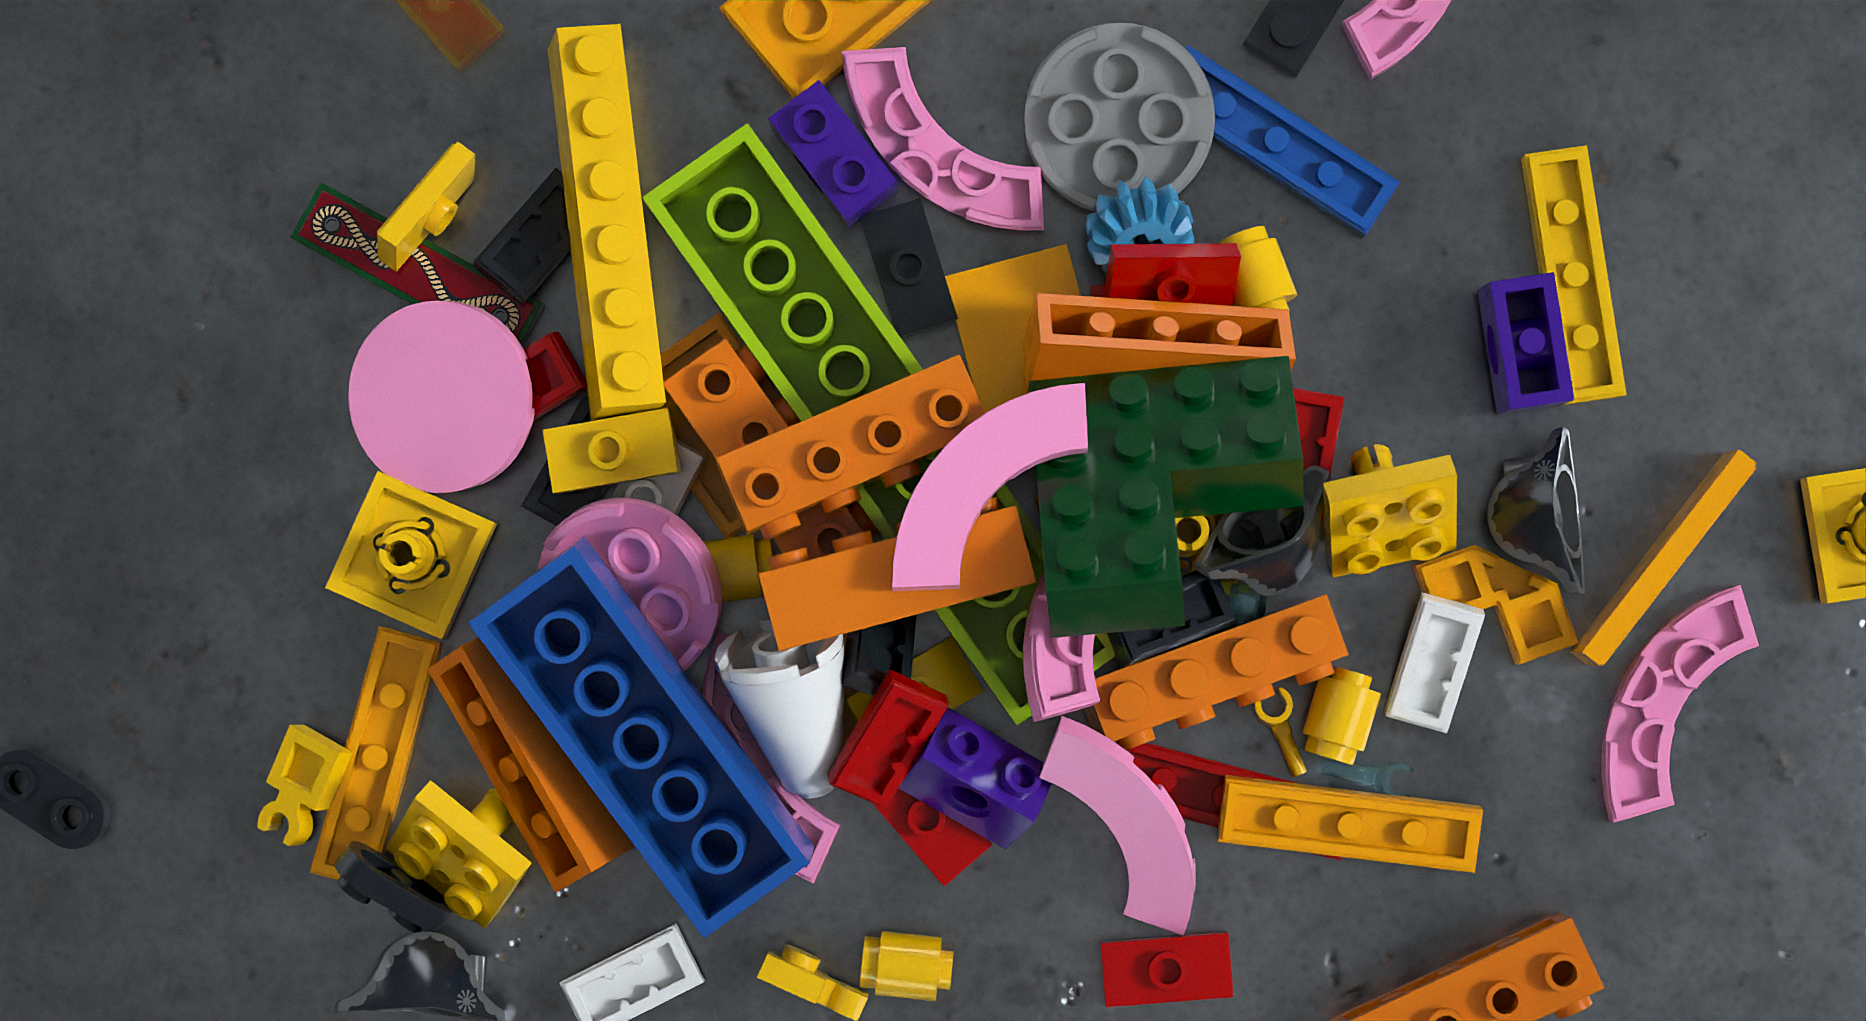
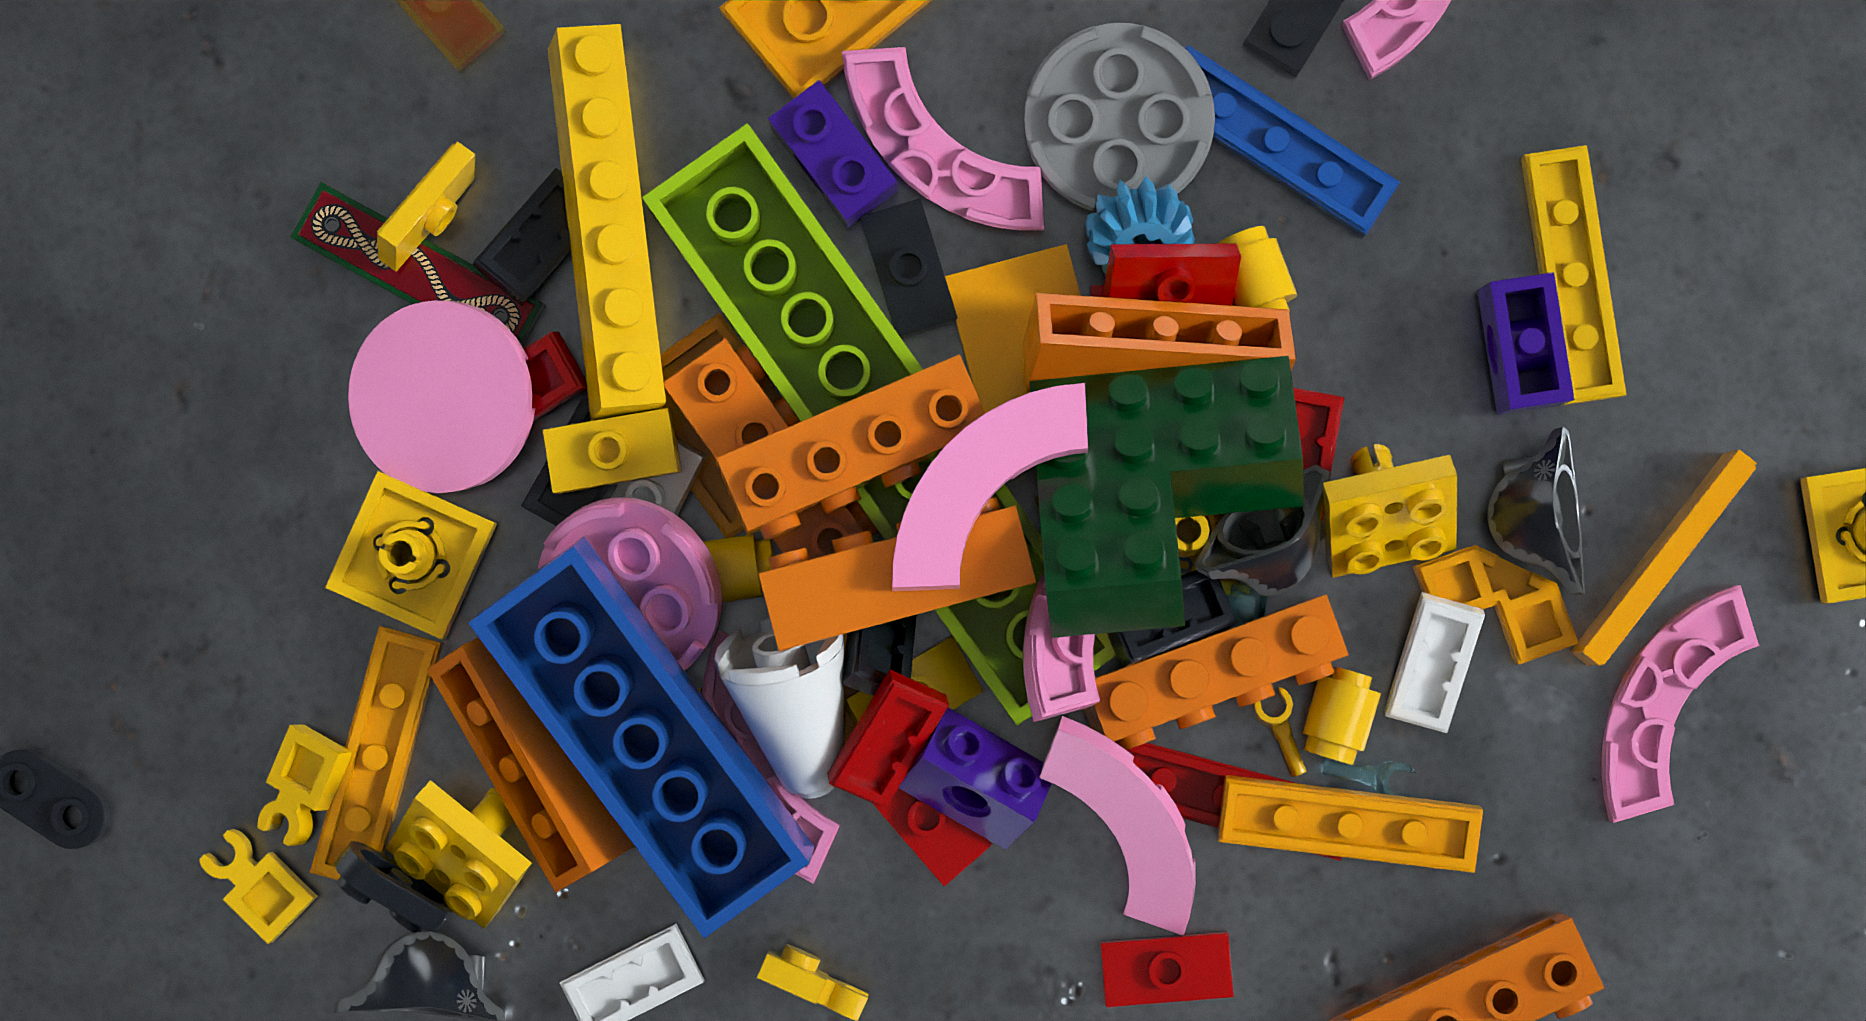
yellow brick [860,931,954,1001] -> none
none -> yellow plate [199,829,318,944]

